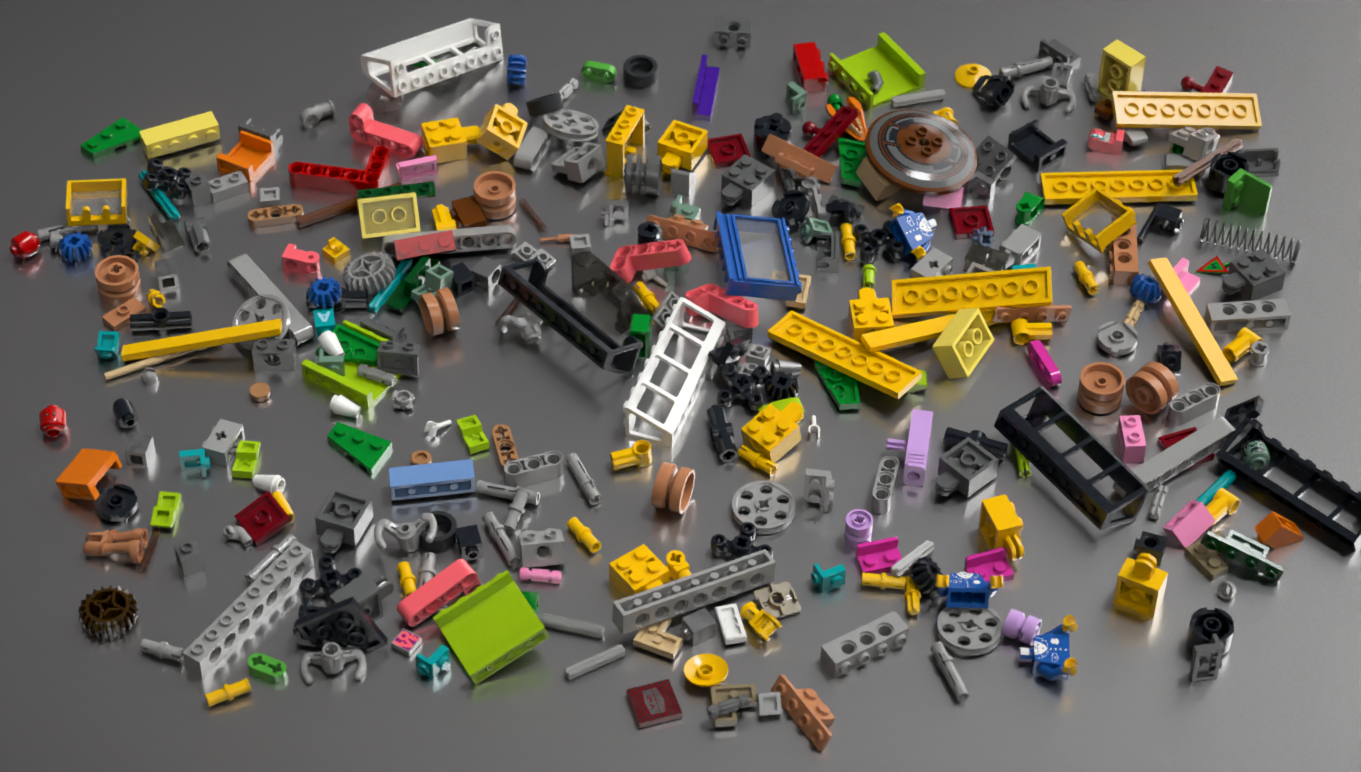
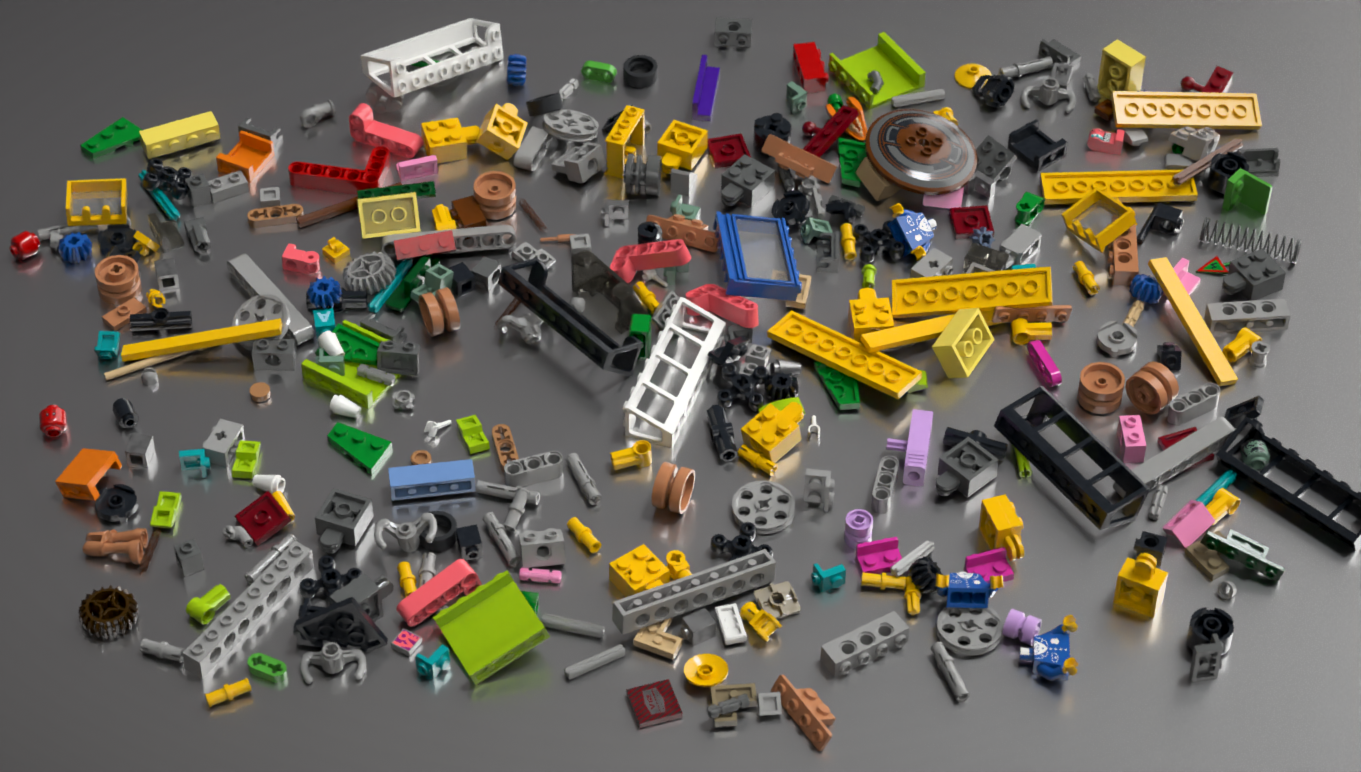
orange slope [1254,511,1304,548] -> none
none -> lime piece [186,584,231,625]

